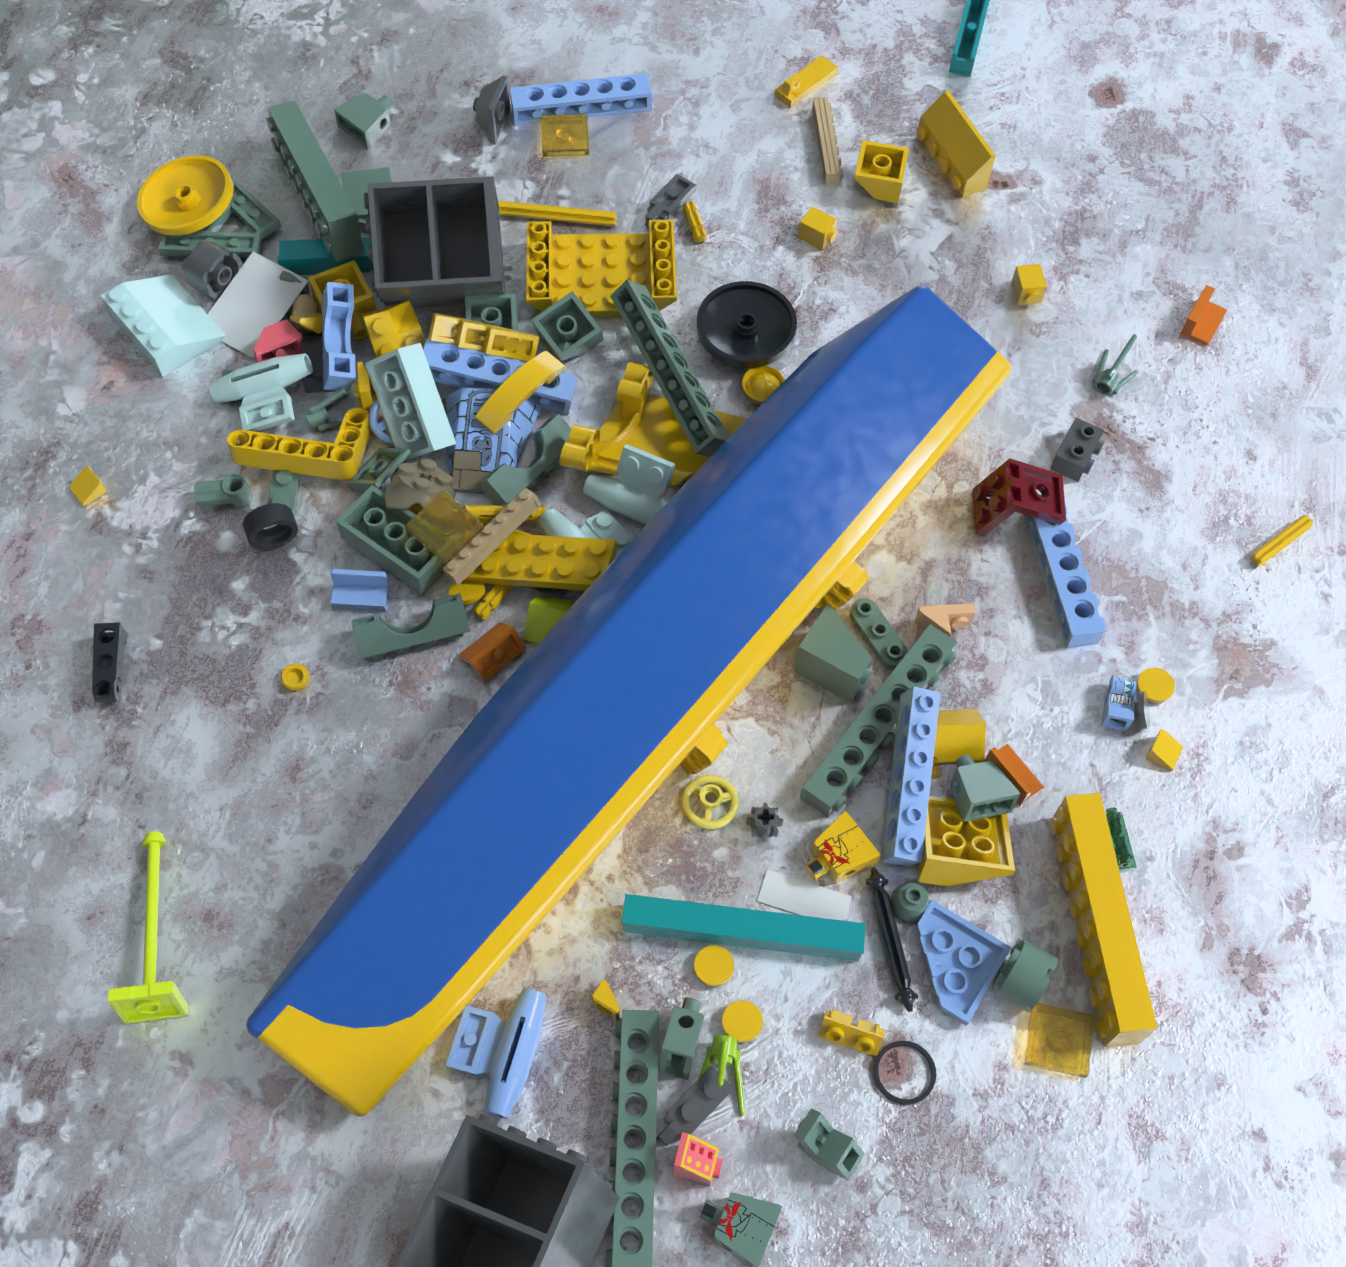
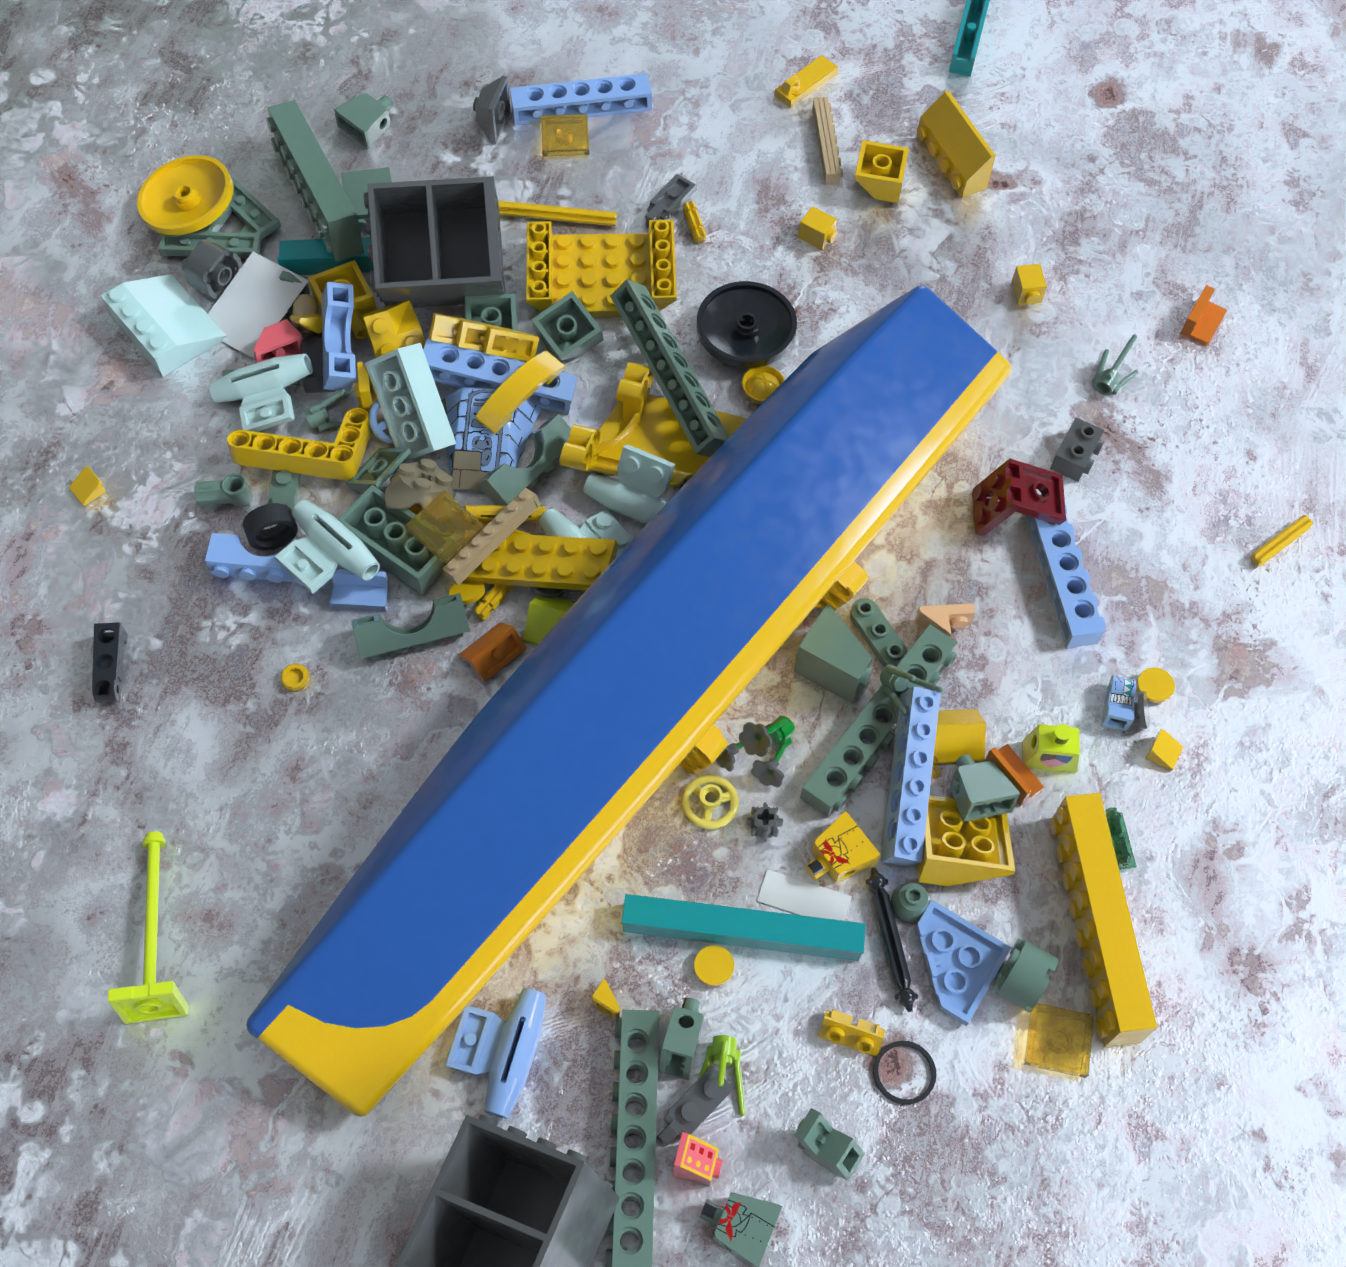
yellow piece [722,1000,763,1043] -> none
none -> light blue arch [205,533,302,585]
none -> light aqua plate [275,500,380,594]
none -> dark grey plant [716,716,795,787]
none -> sand green plant [880,665,944,716]
none -> neon yellow torso [1022,724,1080,773]

